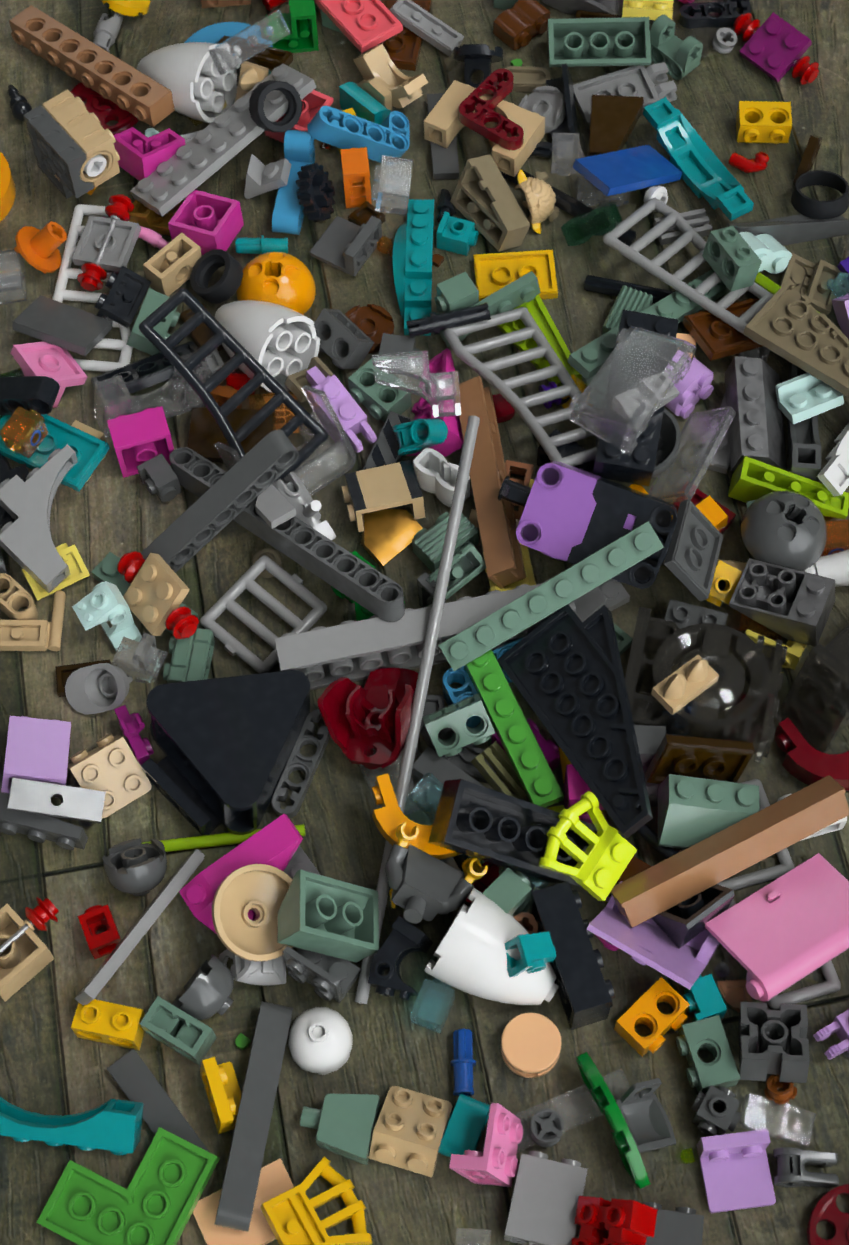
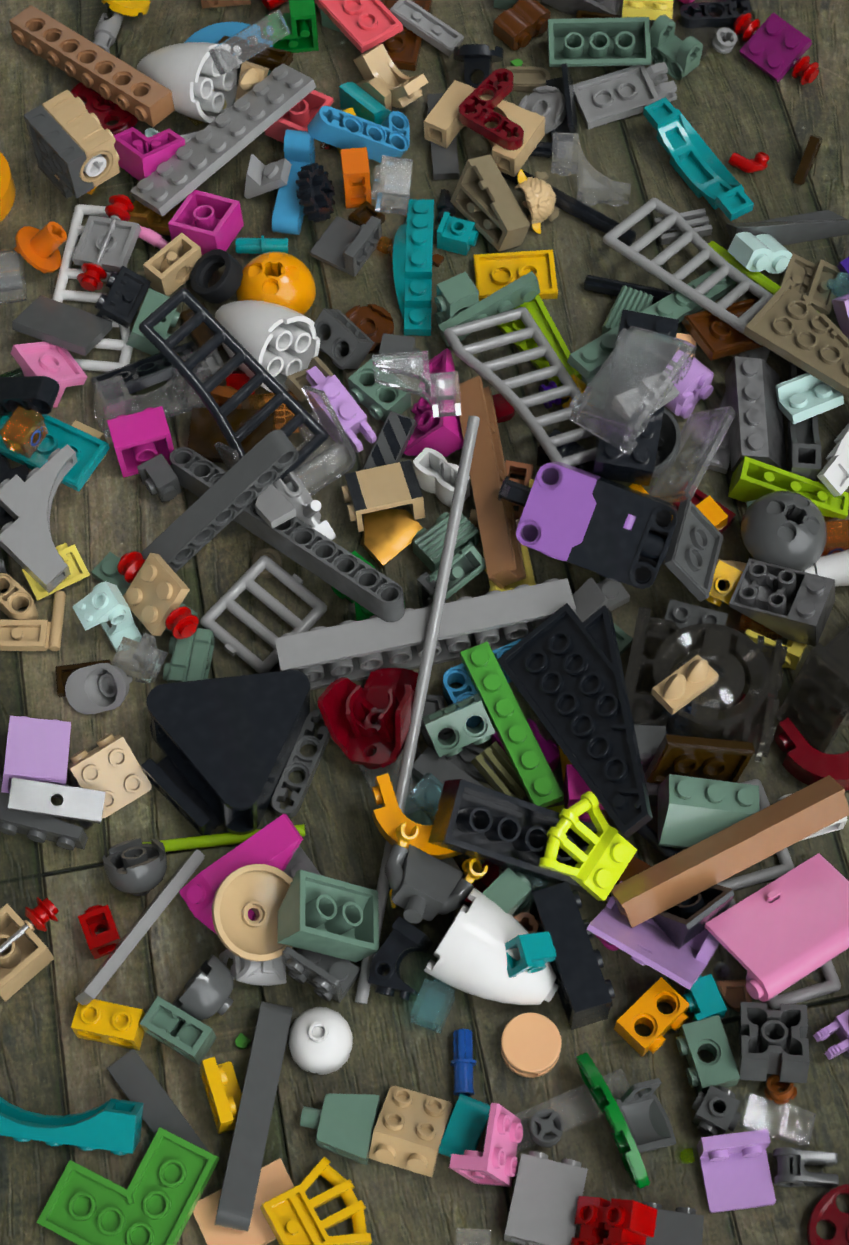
black bar [8,84,32,121] -> none
magenta plate [114,705,154,768] -> none
black tyre [249,80,302,132] -> none
teal piece [392,419,448,455] -> none
black pin [406,302,491,338] -> none
sand green plate [438,521,664,671] -> none
clear green brick [561,202,622,246] -> none
blue tile [573,144,683,196] -> none
dark brown slope [588,95,644,157] -> none
white plate [644,186,668,212] -> none
sand green brick [702,225,762,292] -> none
yellow brick [736,101,792,144] -> none
black tyre [791,170,849,219] -> none

